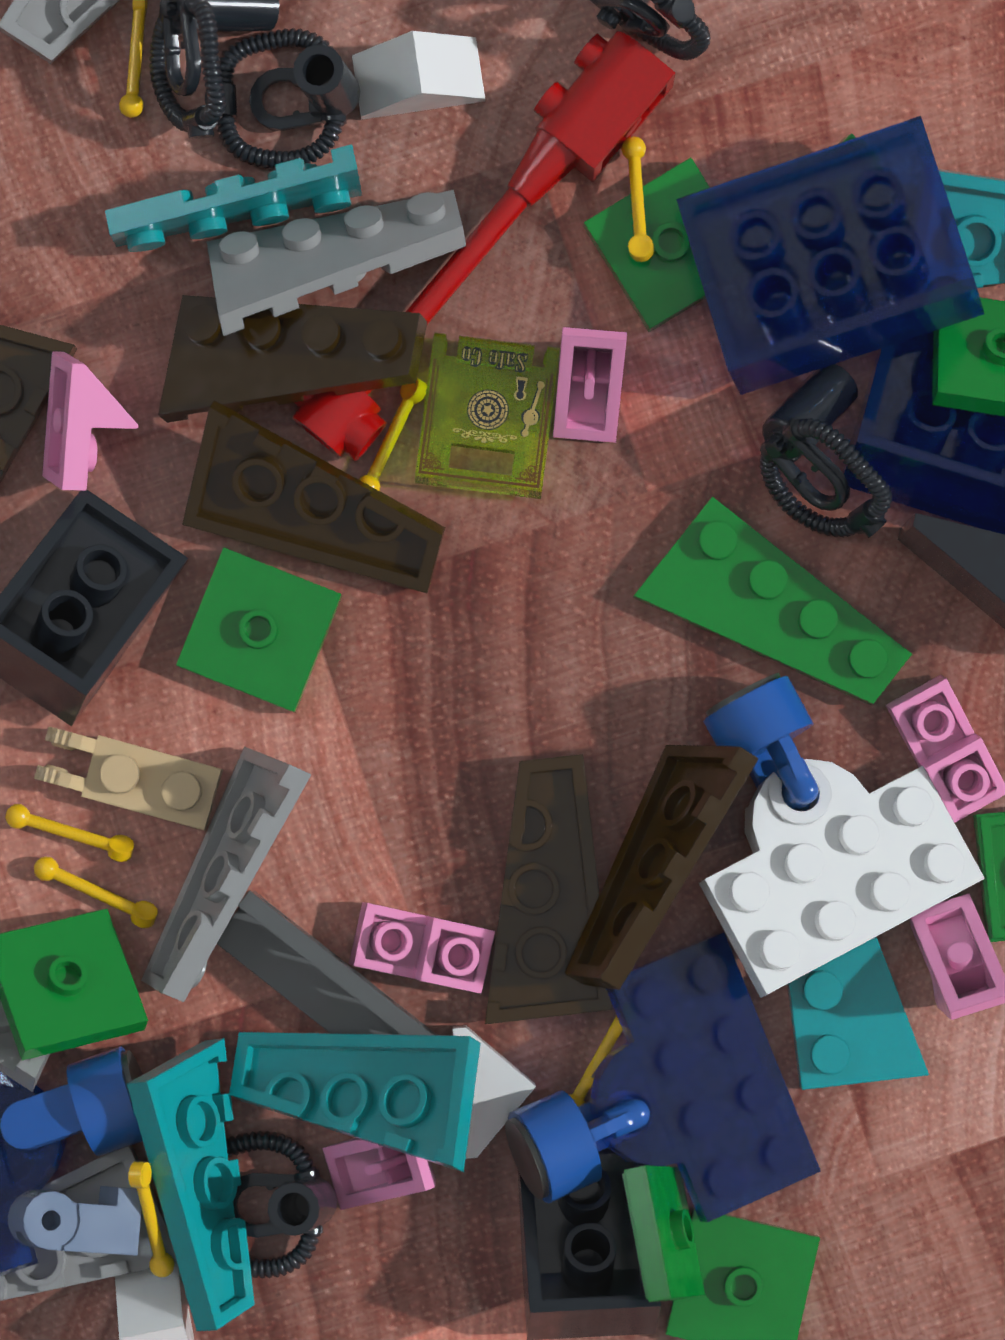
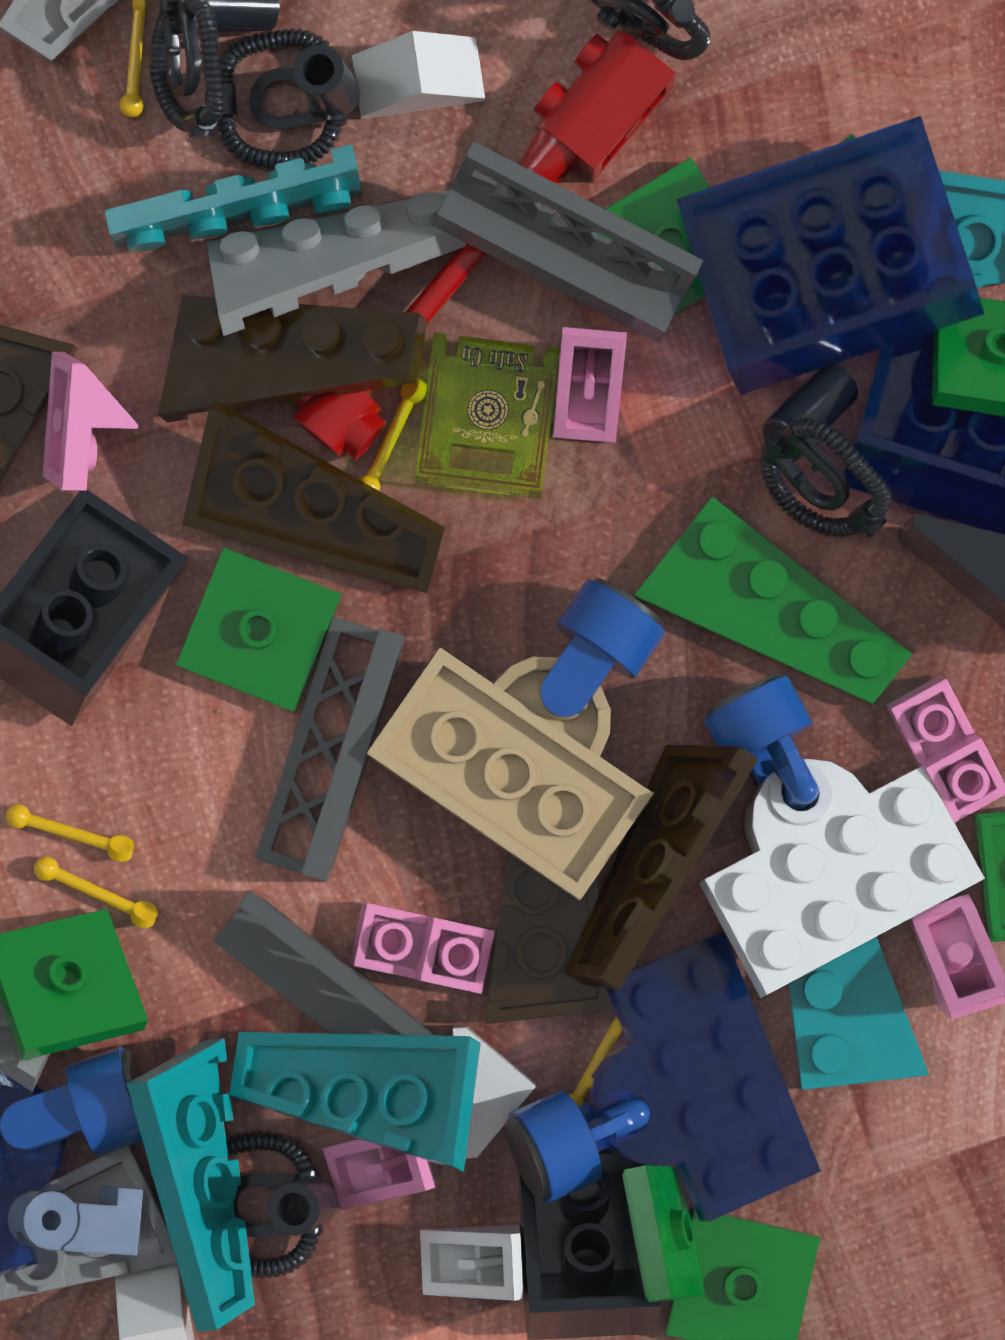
tan hinge [34,727,223,831] -> none
yellow hinge [128,1161,175,1278] -> none
light grey wing [141,746,312,1002] -> none
yellow hinge [621,136,654,262] -> none
none -> dark grey fence [255,616,406,882]
none -> tan plate [367,577,666,902]
none -> white slope [420,1224,523,1301]
none -> dark grey fence [432,141,704,343]

